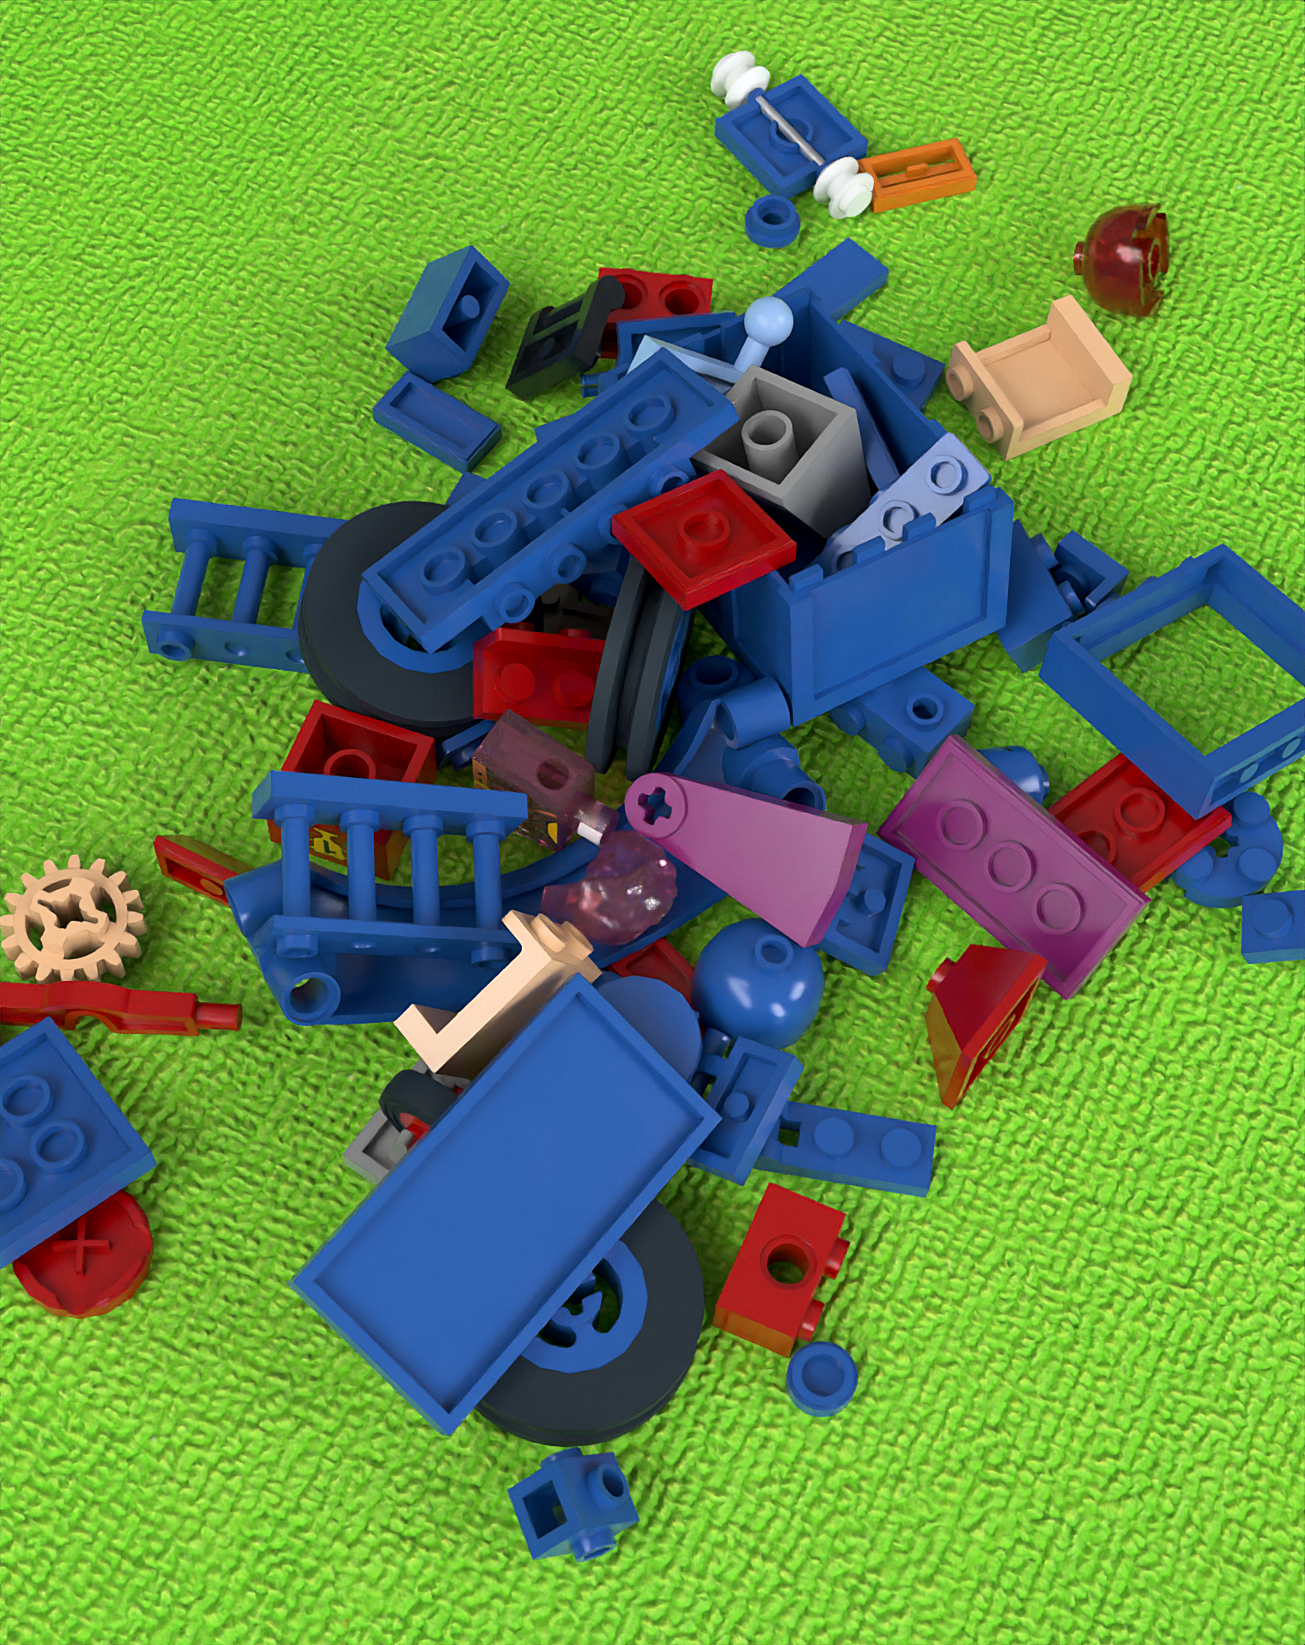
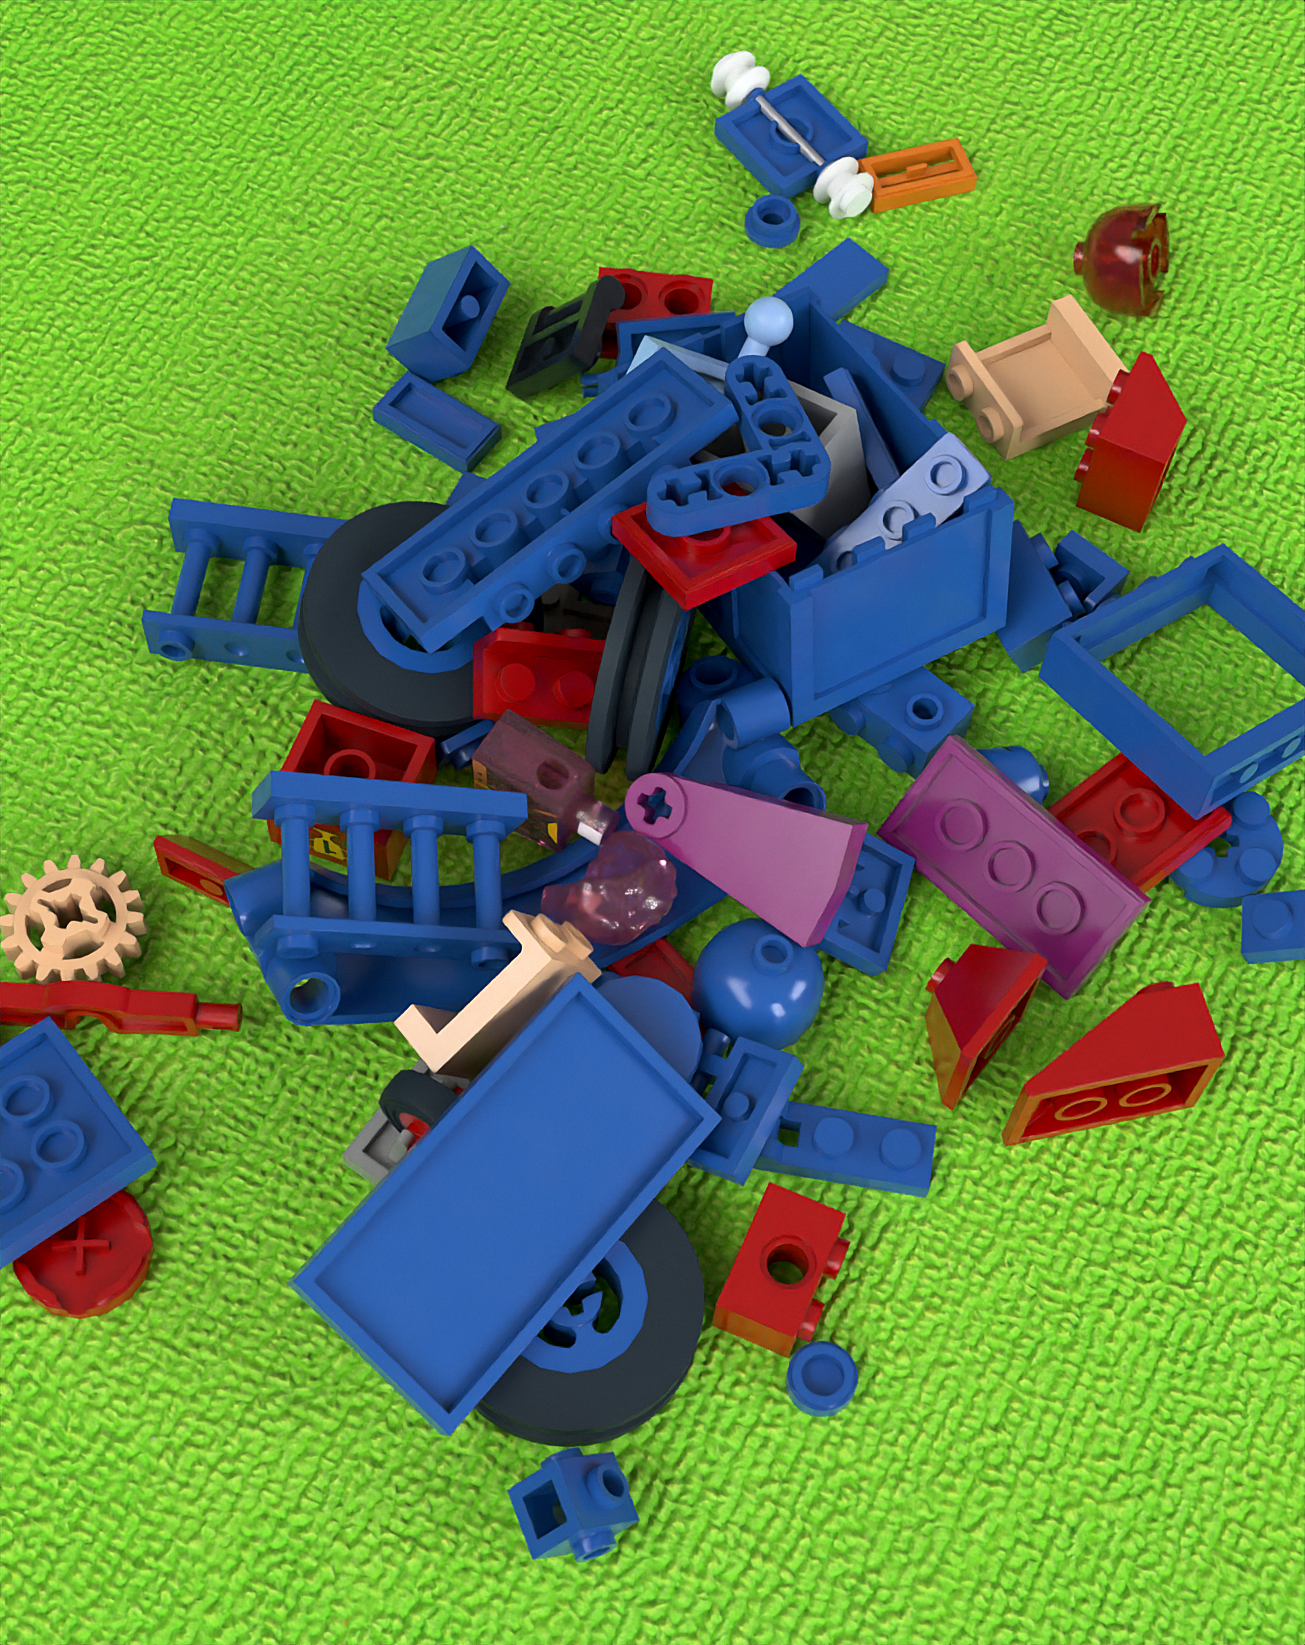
none -> blue beam [646,355,831,537]
none -> red slope [1001,981,1225,1147]
none -> red slope [1073,351,1187,533]

